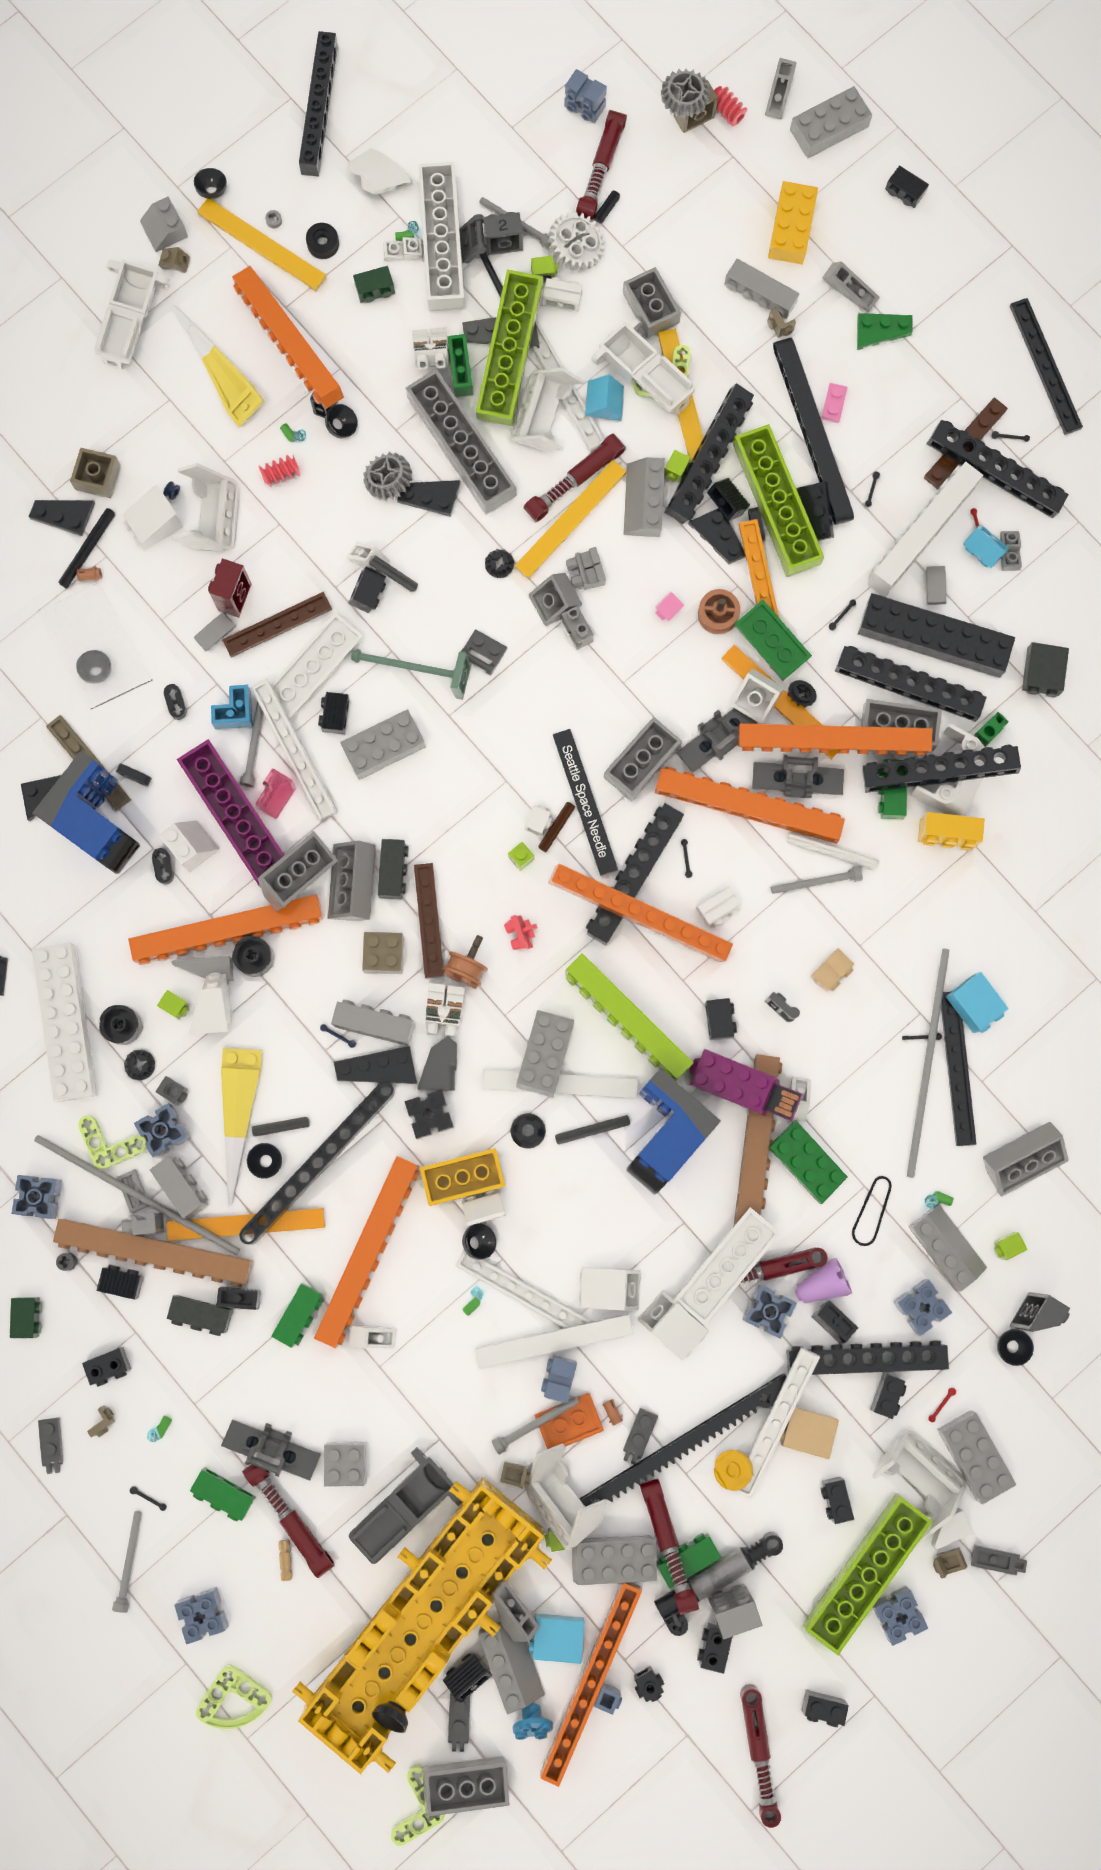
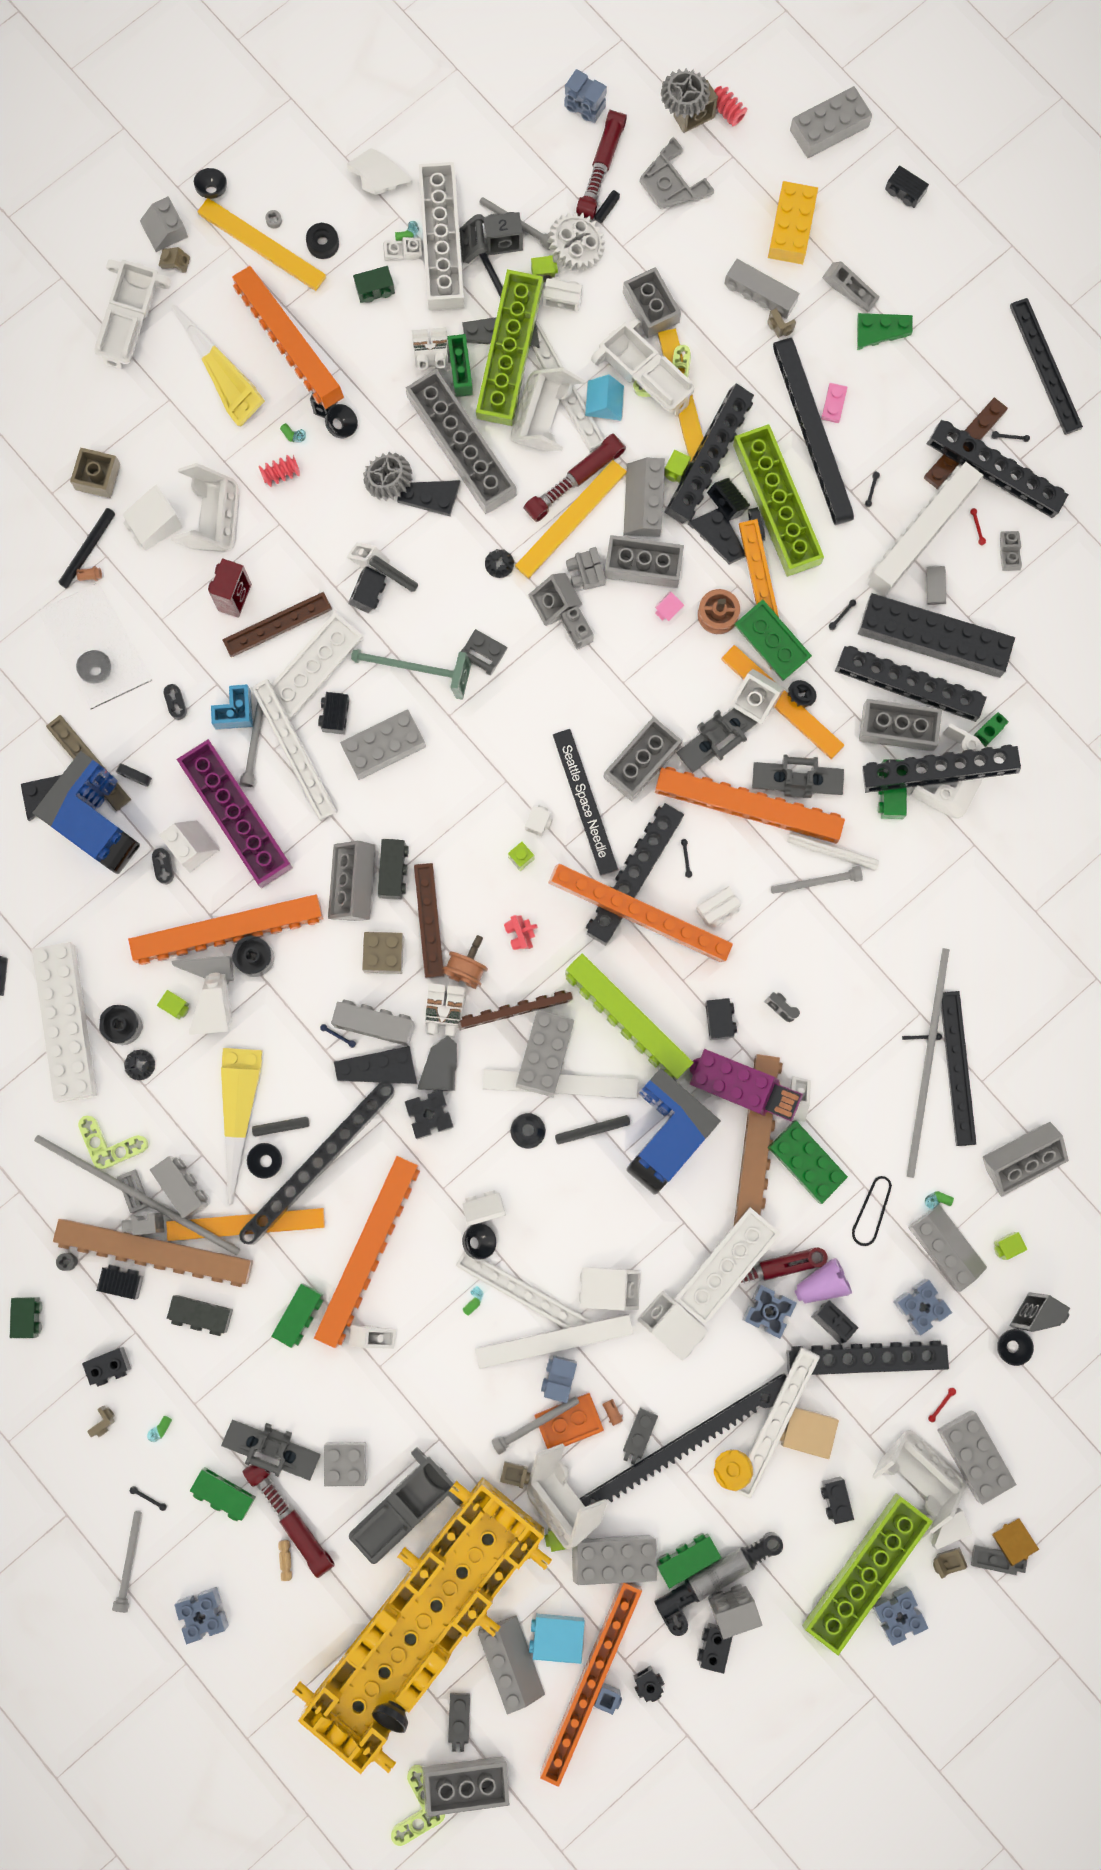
sand blue brick [11,1175,62,1219] -> none
black wing [28,500,95,536] -> none
dark grey hinge [38,1417,64,1474] -> none
sand blue brick [134,1103,191,1158] -> none
dark grey brick [155,1076,188,1105] -> none
dark blue bush [163,481,180,500] -> none
light grey slope [193,612,236,652] -> none
yellowish green beam [196,1665,272,1729] -> none
black brick [216,1286,261,1310] -> none
clear pink panel [255,768,297,819] -> none
light grey slope [257,831,338,911] -> none
black brick [299,31,338,177] -> none
yellow brick [420,1148,506,1206] -> none
black brick [443,1653,492,1703] -> none
light grey slope [492,1580,540,1642] -> none
dark azure plate [512,1703,553,1740] -> none
reddish brown axle [538,802,575,852] -> none
dark red piece [640,1478,699,1615] -> none
orange brick [738,723,933,756] -> none
dark red piece [740,1684,781,1828] -> none
light grey slope [765,57,797,119] -> none
black wing [796,481,834,541] -> none
black brick [801,1690,849,1728] -> none
tan brick [810,948,855,992] -> none
black brick [870,1372,907,1419] -> none
yellow brick [918,812,985,851] -> none
medium azure brick [945,972,1009,1033] -> none
medium azure brick [963,524,1009,568] -> none
pearl dark grey brick [1022,642,1069,697] -> none
none -> reddish brown plate [458,990,573,1031]
none -> light grey brick [605,535,684,588]
none -> light grey wing [639,136,714,209]
none -> pearl gold piece [992,1518,1040,1566]

